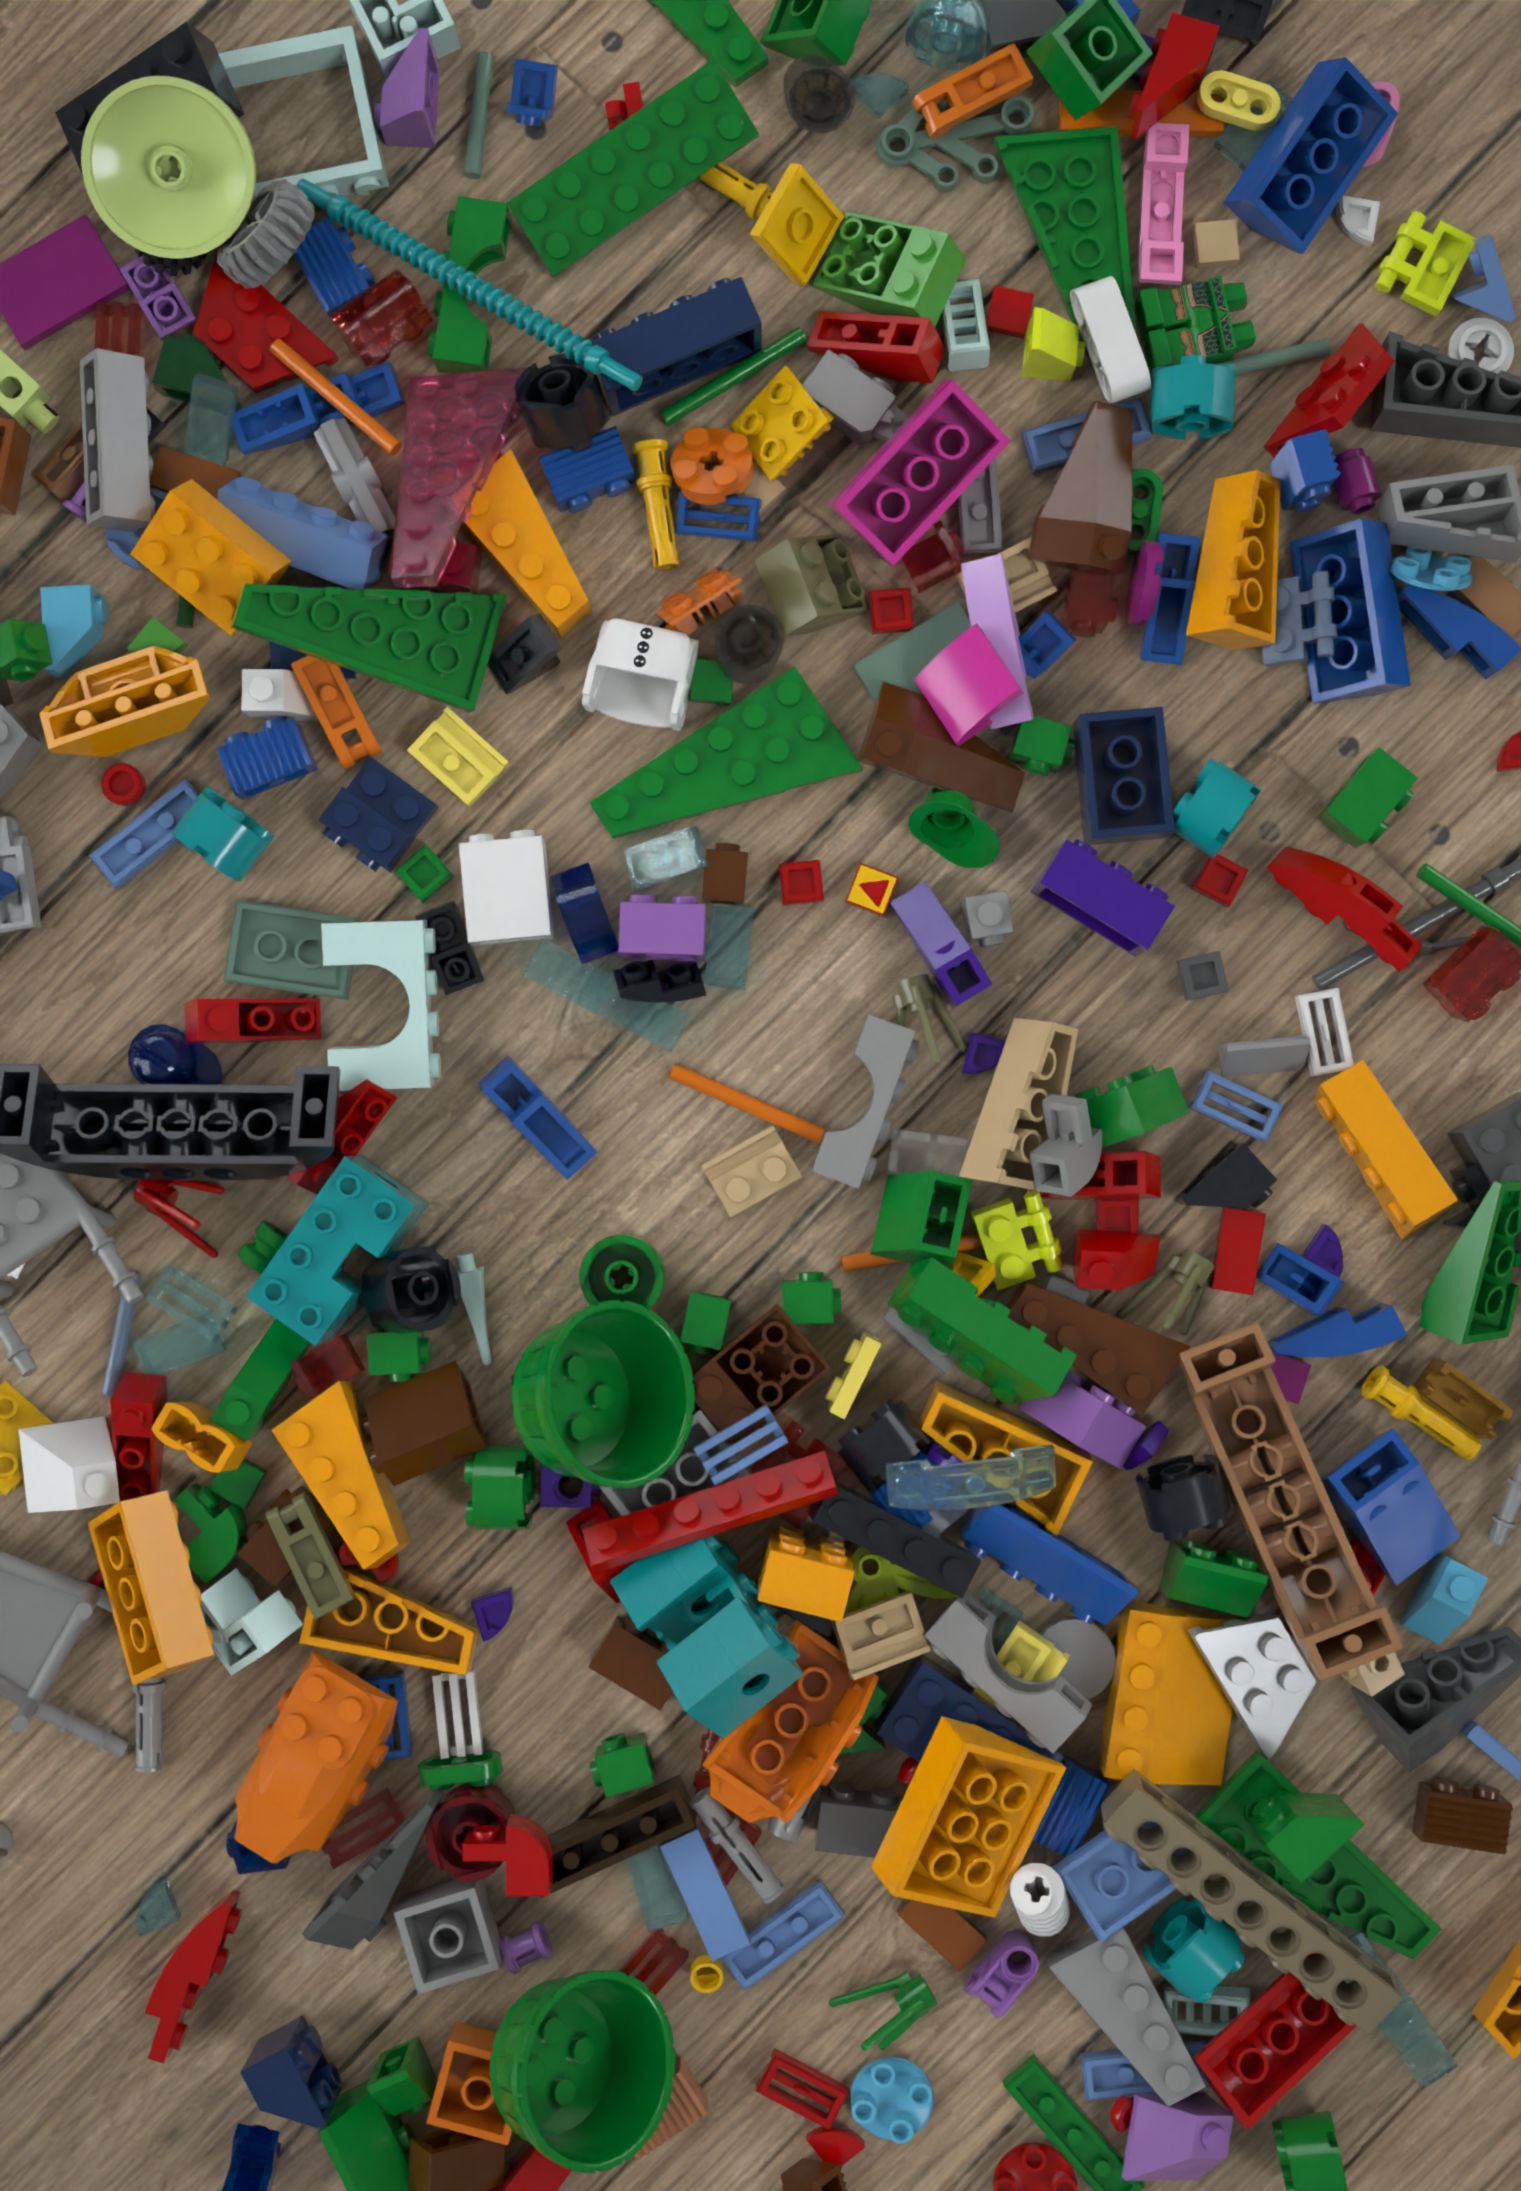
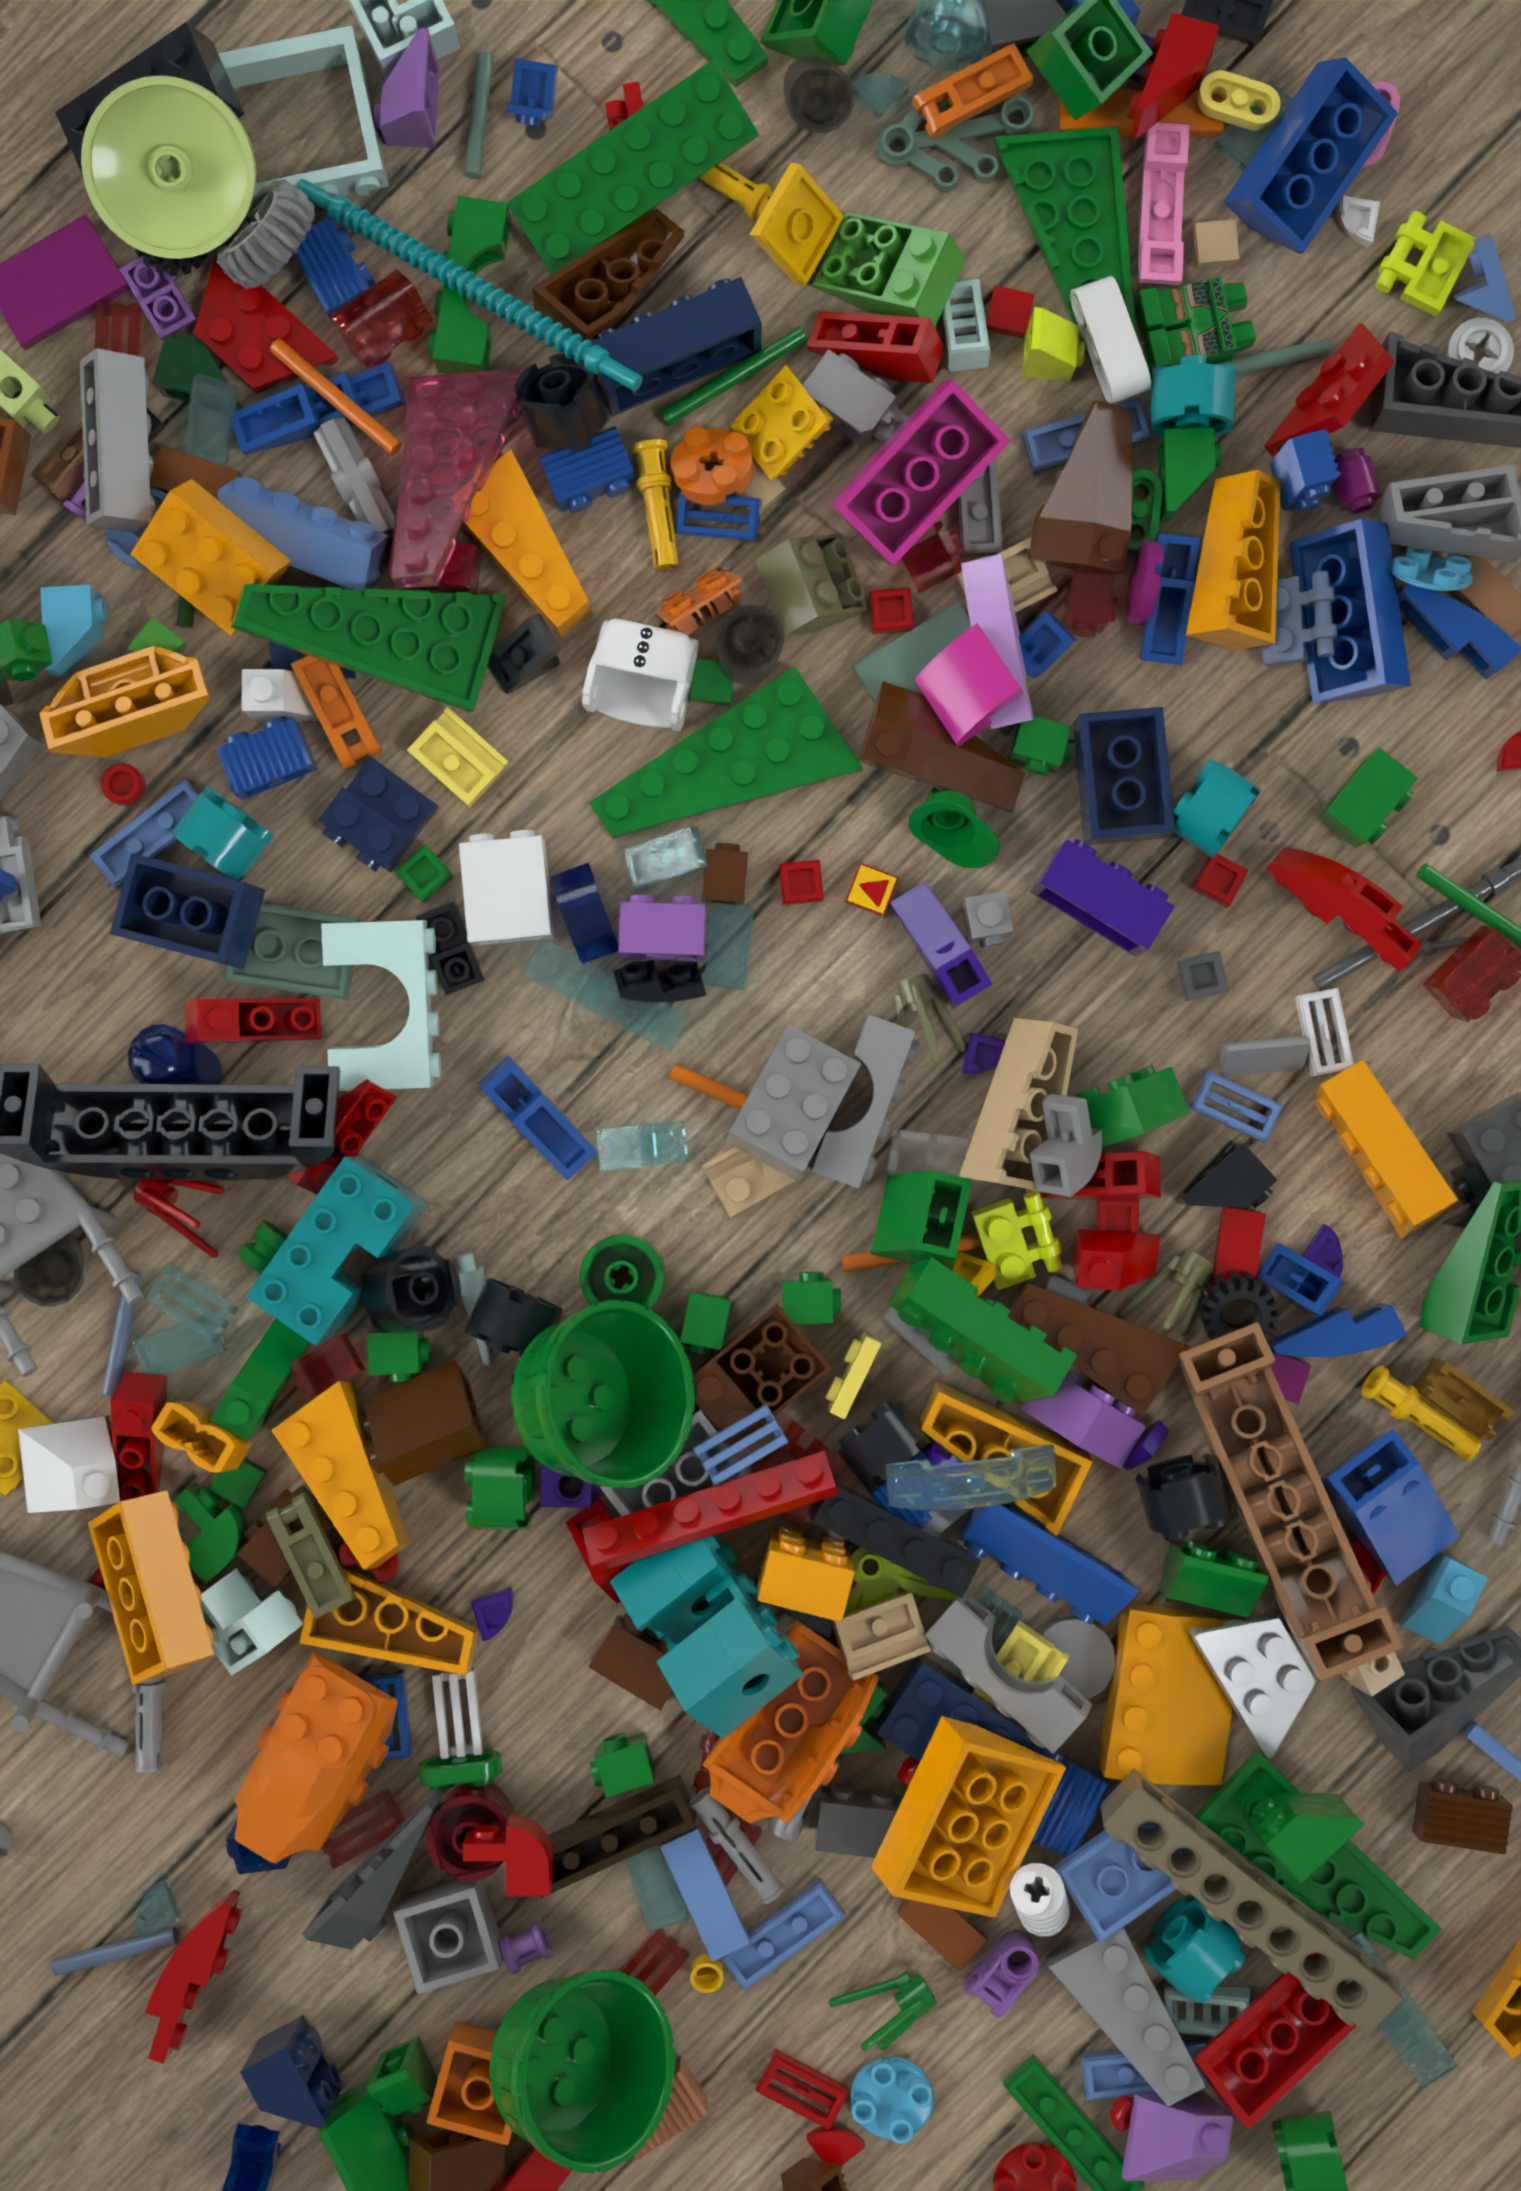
none -> clear smoke piece [14,1232,85,1307]
none -> sand blue bar [52,1927,179,1976]
none -> dark blue brick [110,853,265,970]
none -> black brick [464,1278,563,1357]
none -> reddish brown wedge [532,208,684,342]
none -> clear light blue slope [596,1121,689,1171]
none -> light grey brick [725,1024,861,1181]
none -> green slope [1157,427,1222,523]
none -> black tyre [1198,1270,1279,1342]

